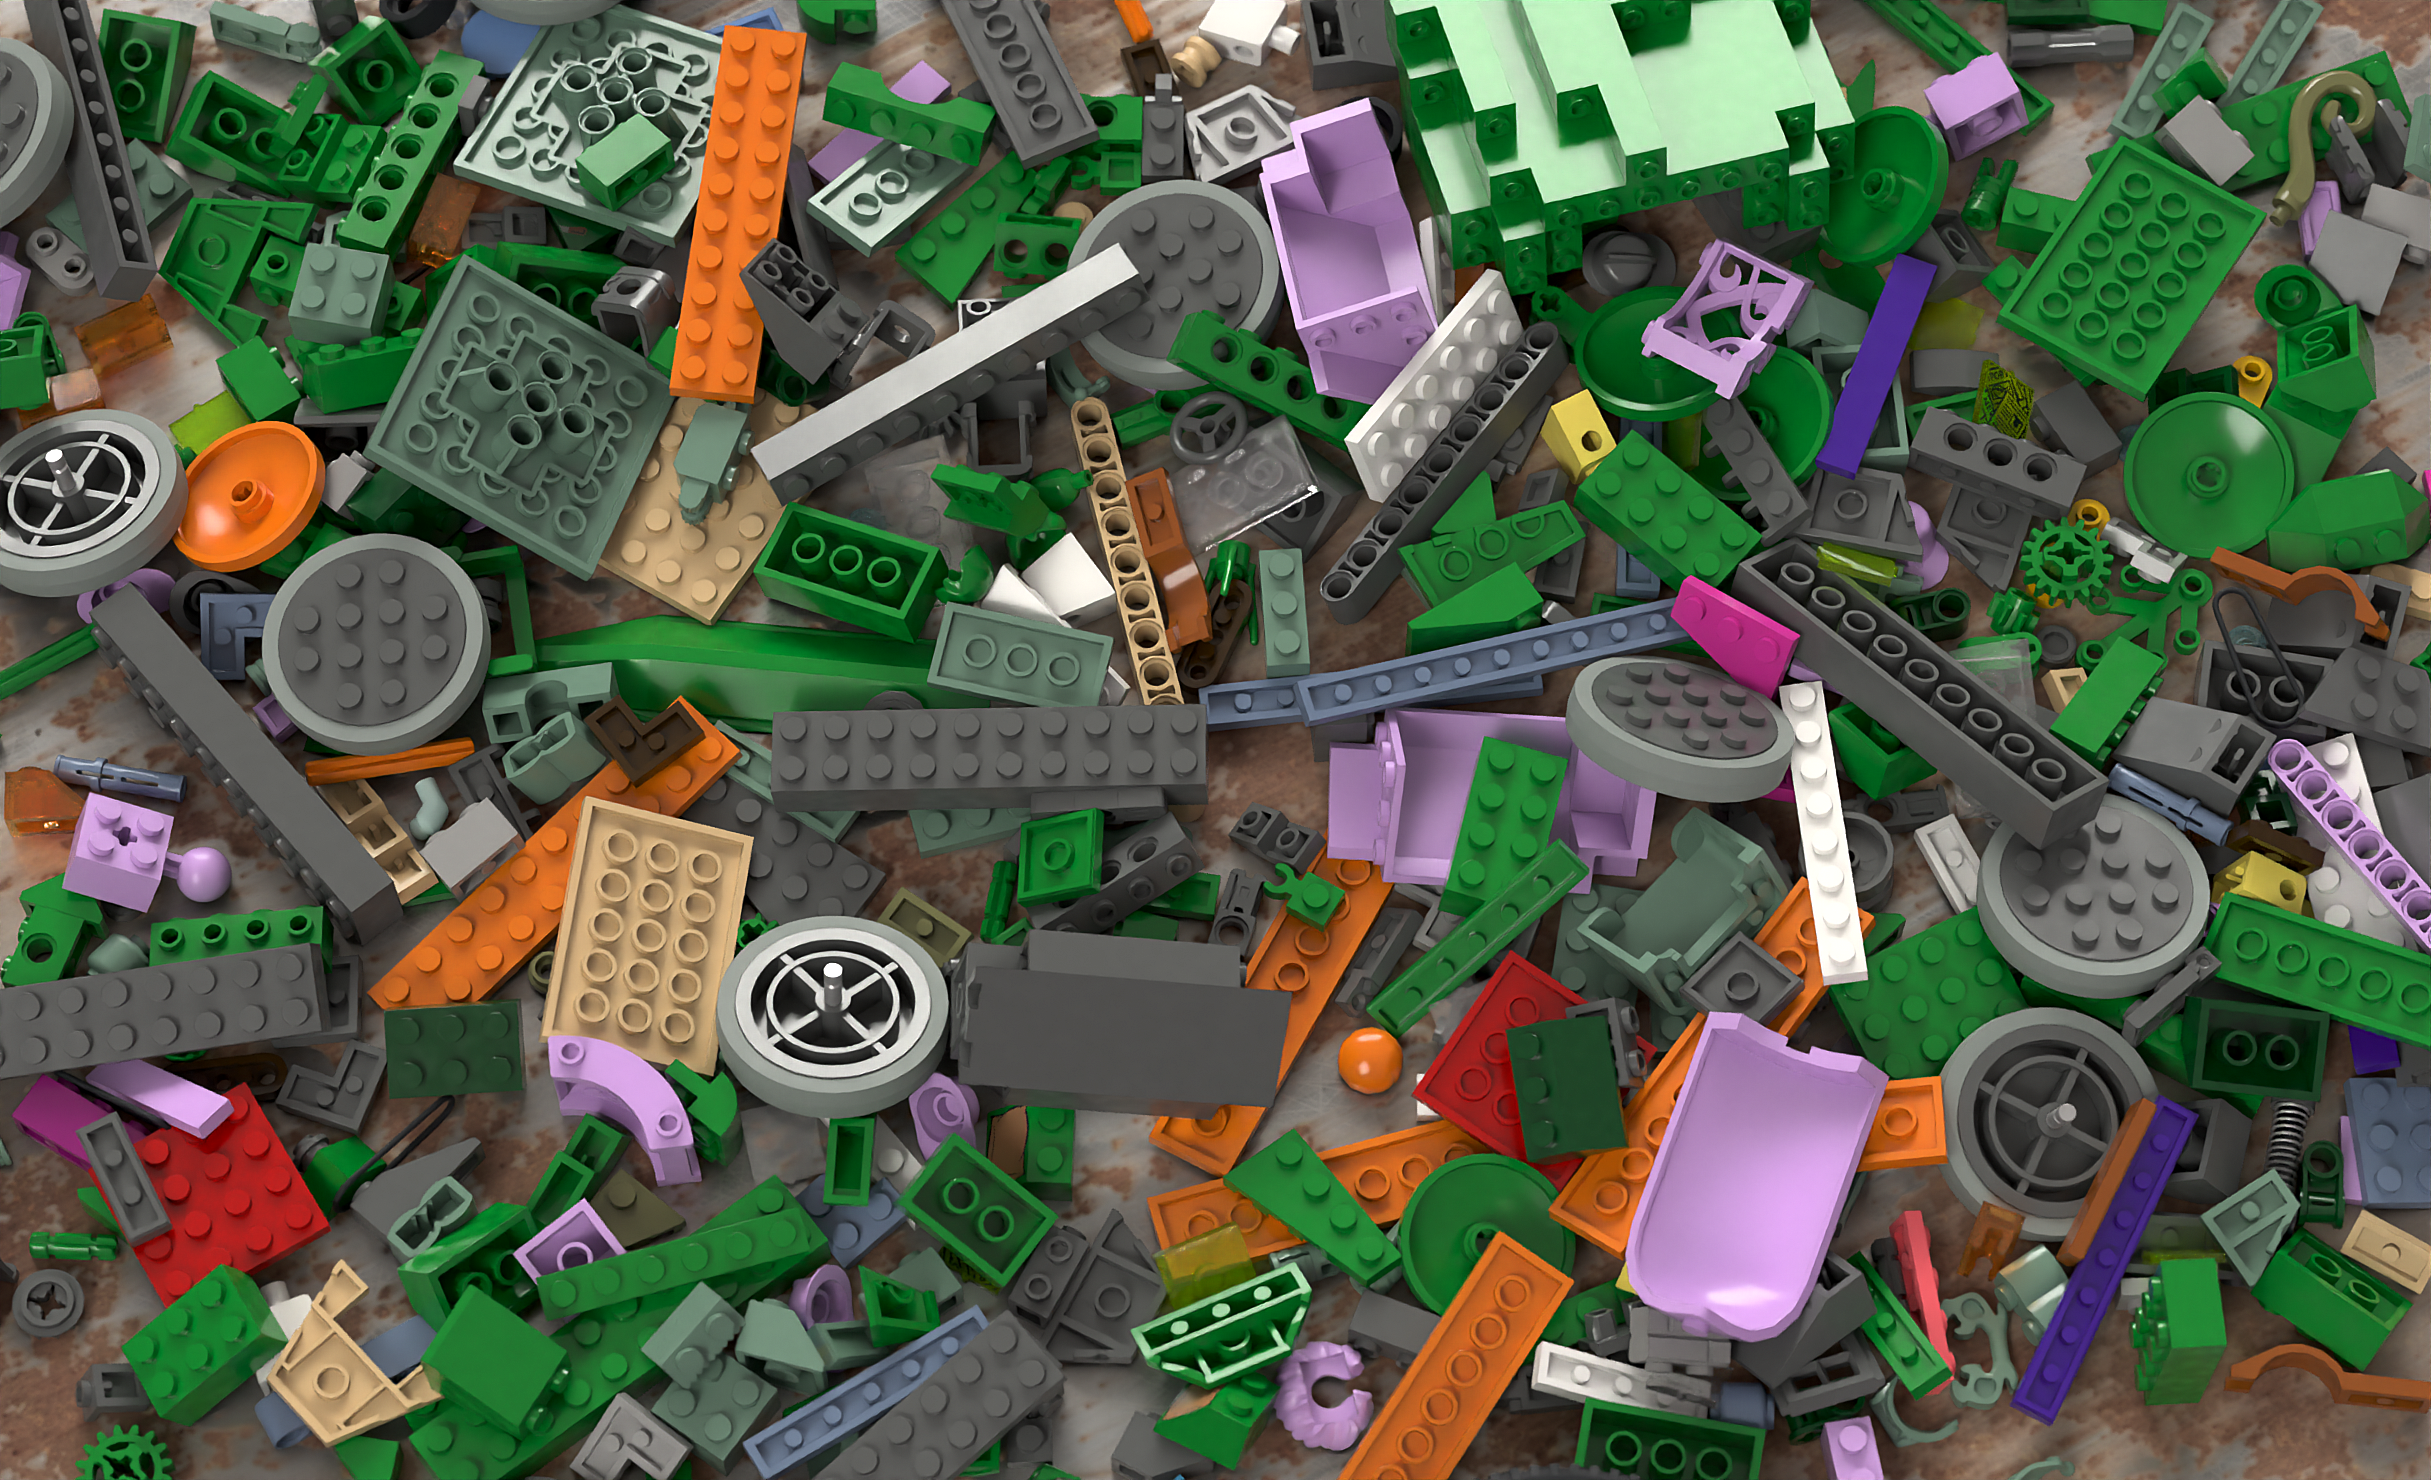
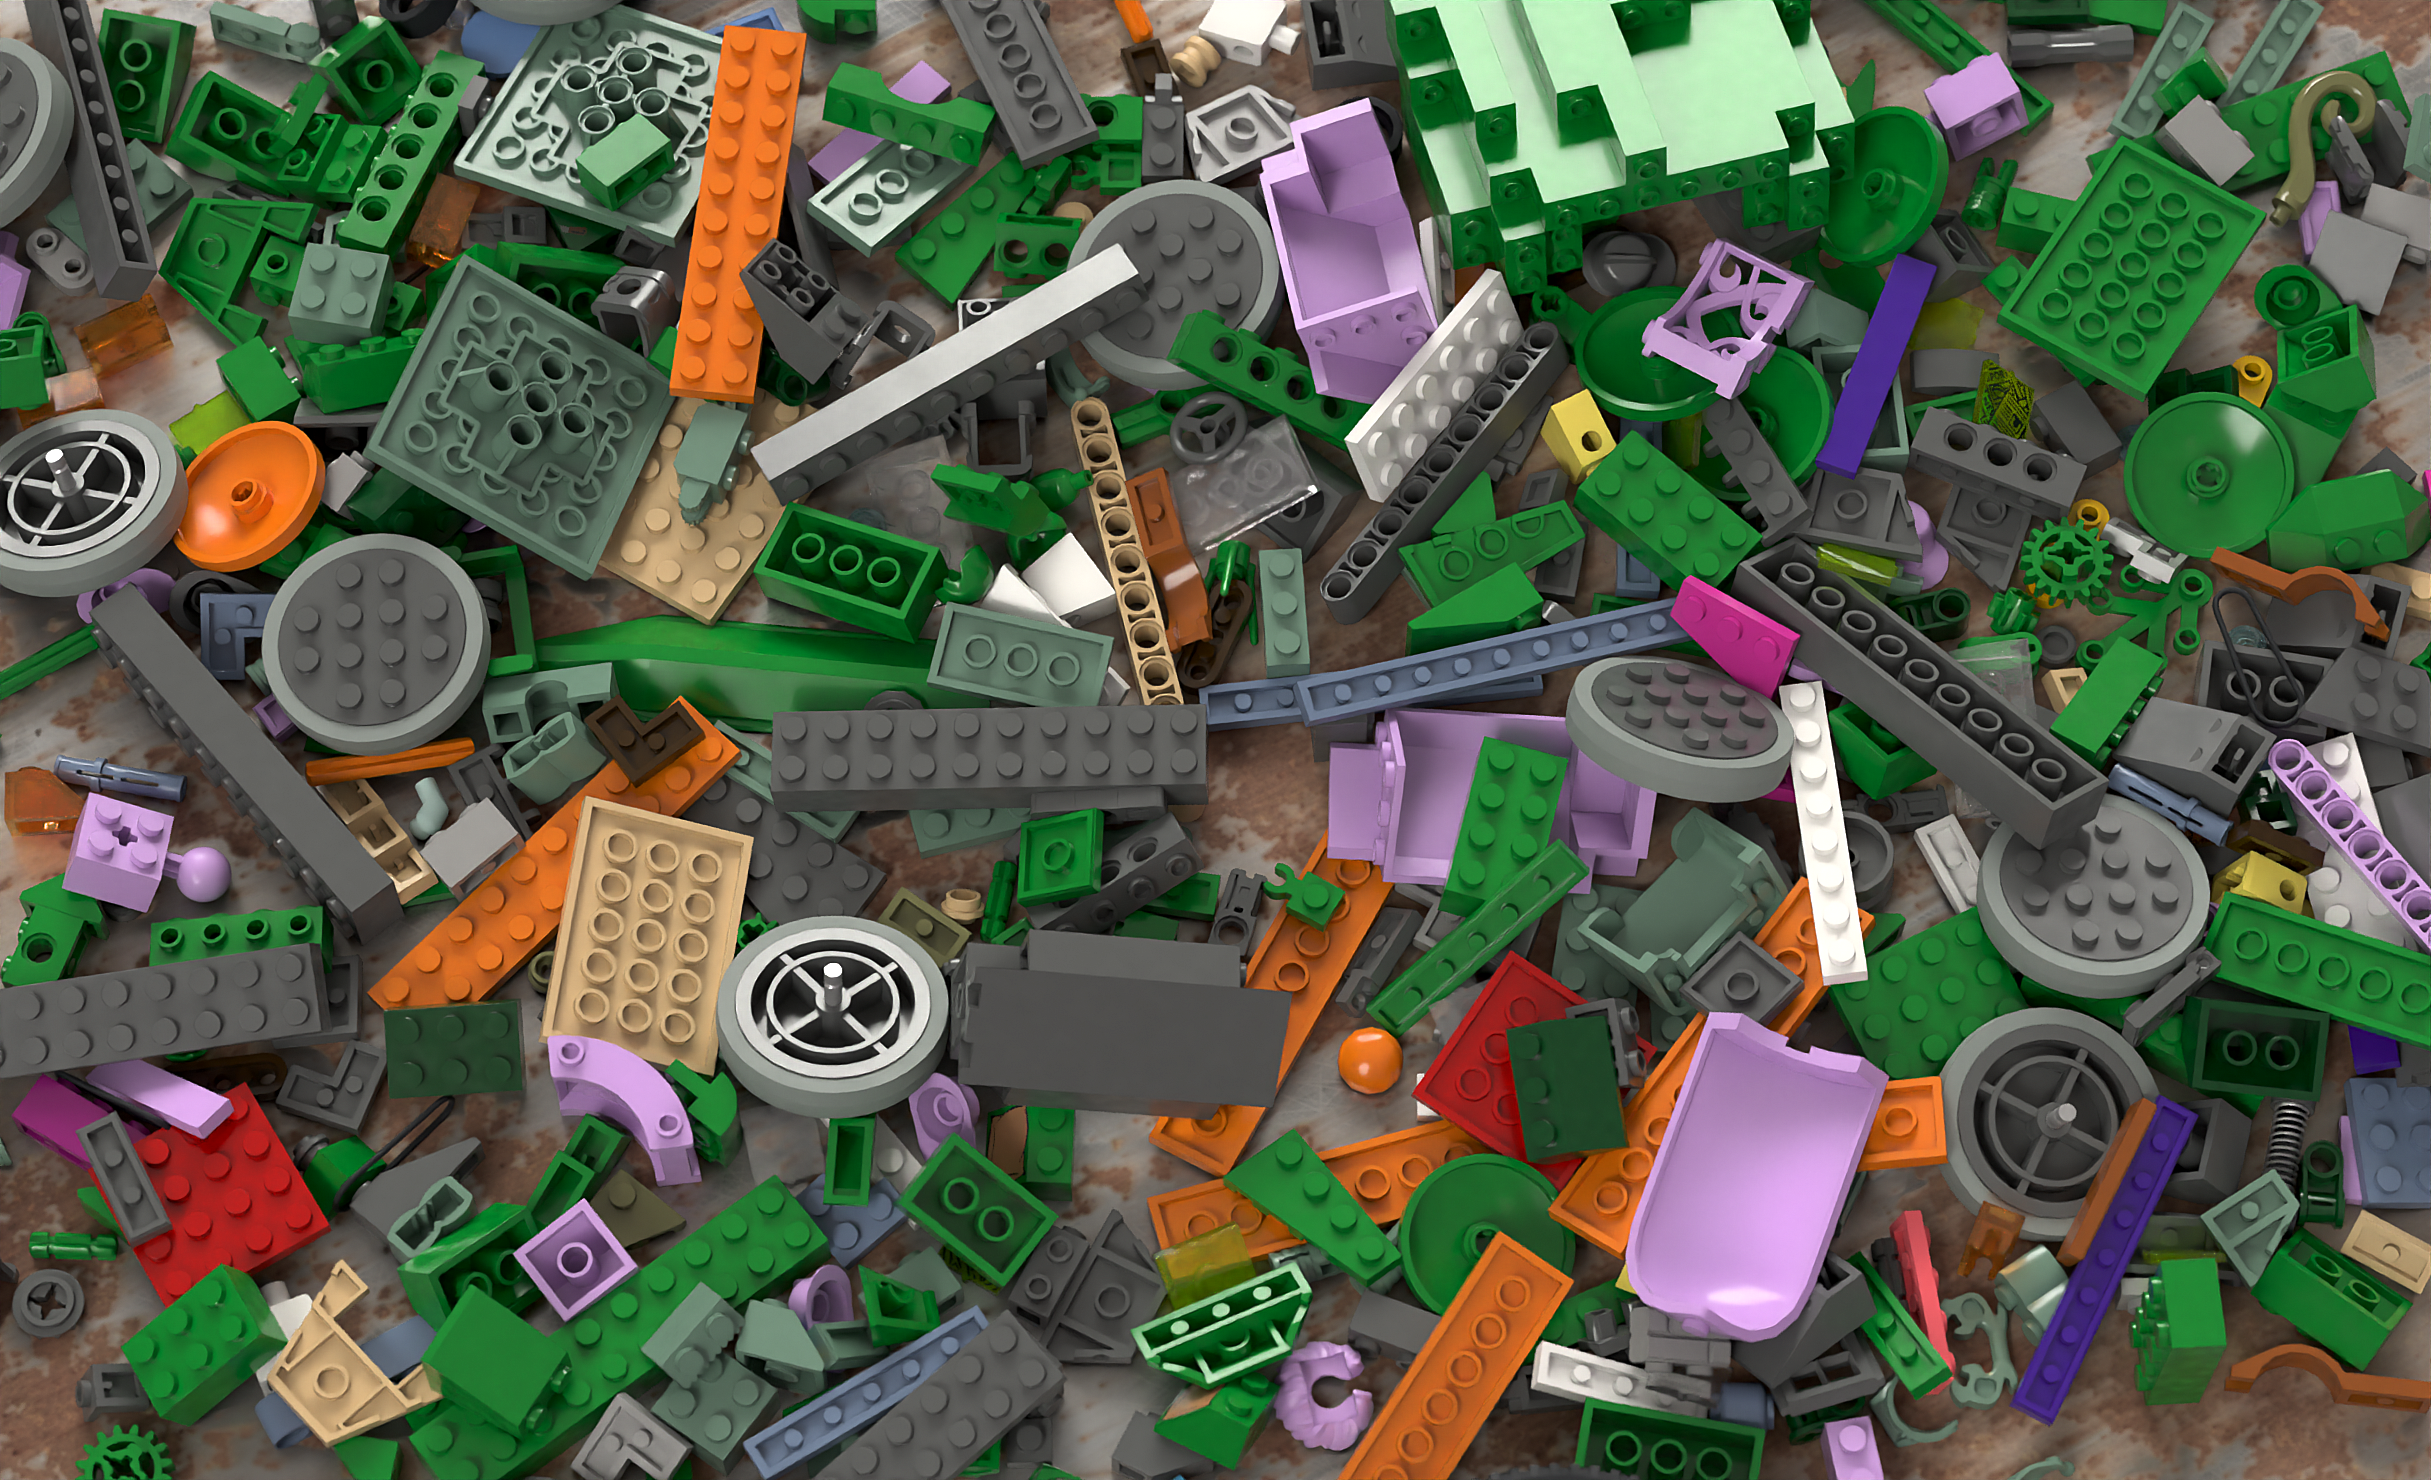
sand green head [86,933,150,976] -> none
green plate [535,1206,810,1322] -> none
dark grey slope [1228,802,1327,875] -> none
none -> tan plate [941,889,985,924]

